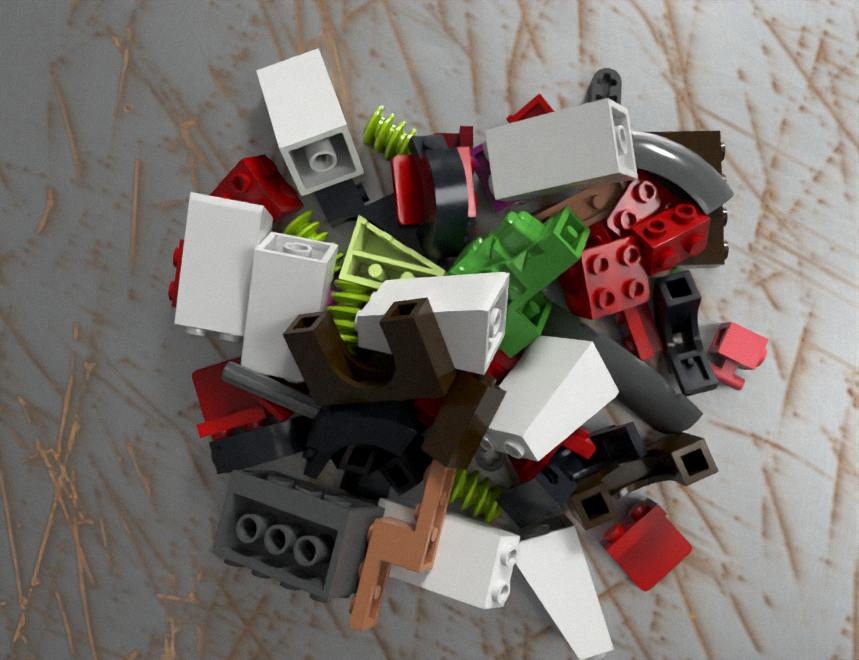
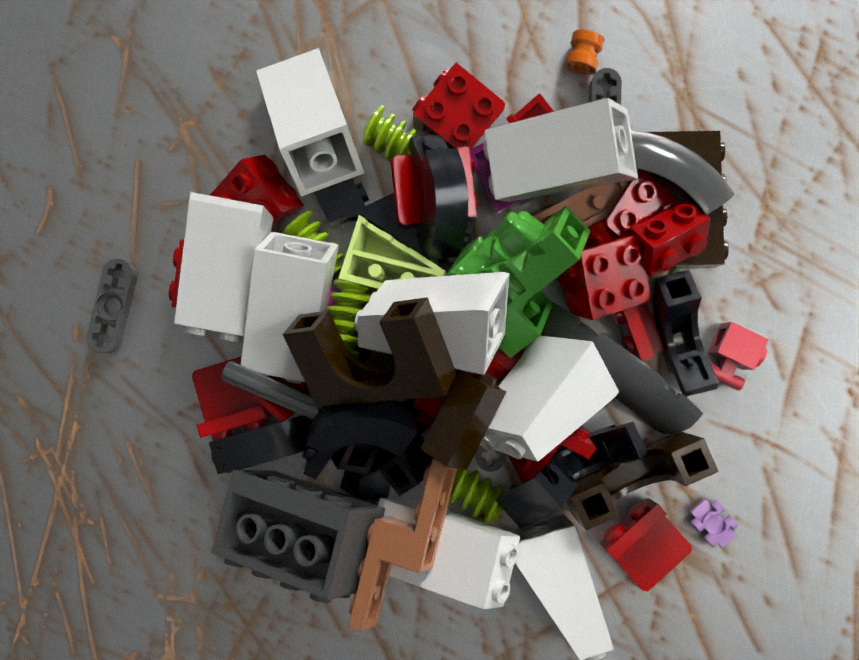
none -> dark grey beam [87,259,138,353]
none -> red bracket [412,62,505,150]
none -> orange wheel [564,29,605,75]
none -> lavender piece [689,499,738,548]

